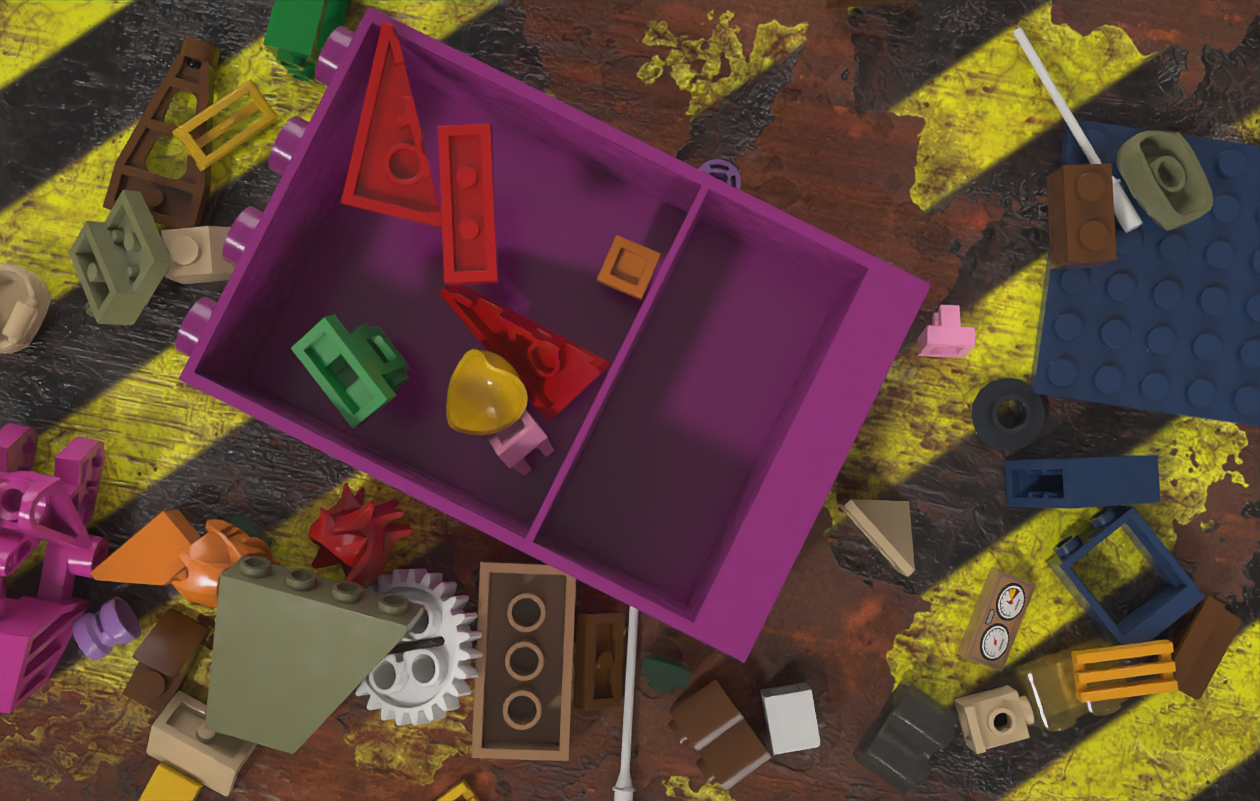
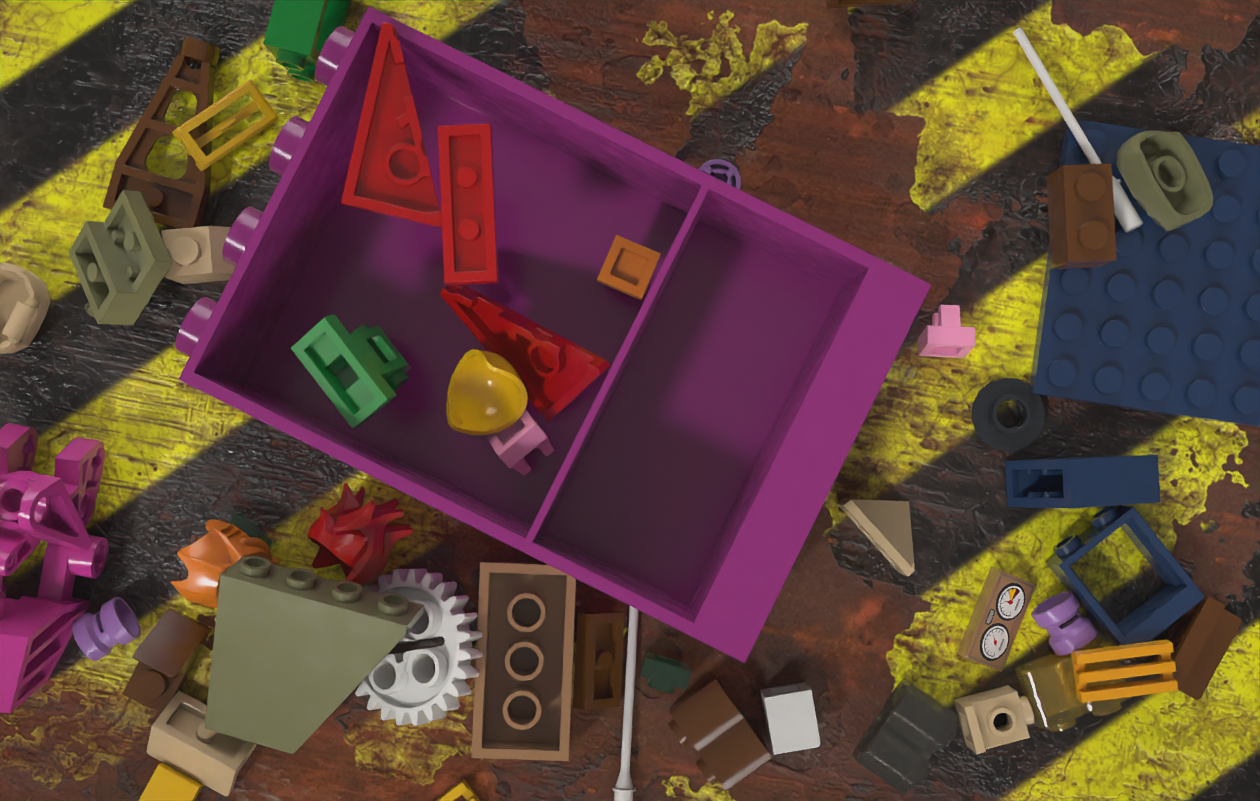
orange slope [90,509,201,586] -> none
none -> medium lavender wheel [1031,590,1098,656]

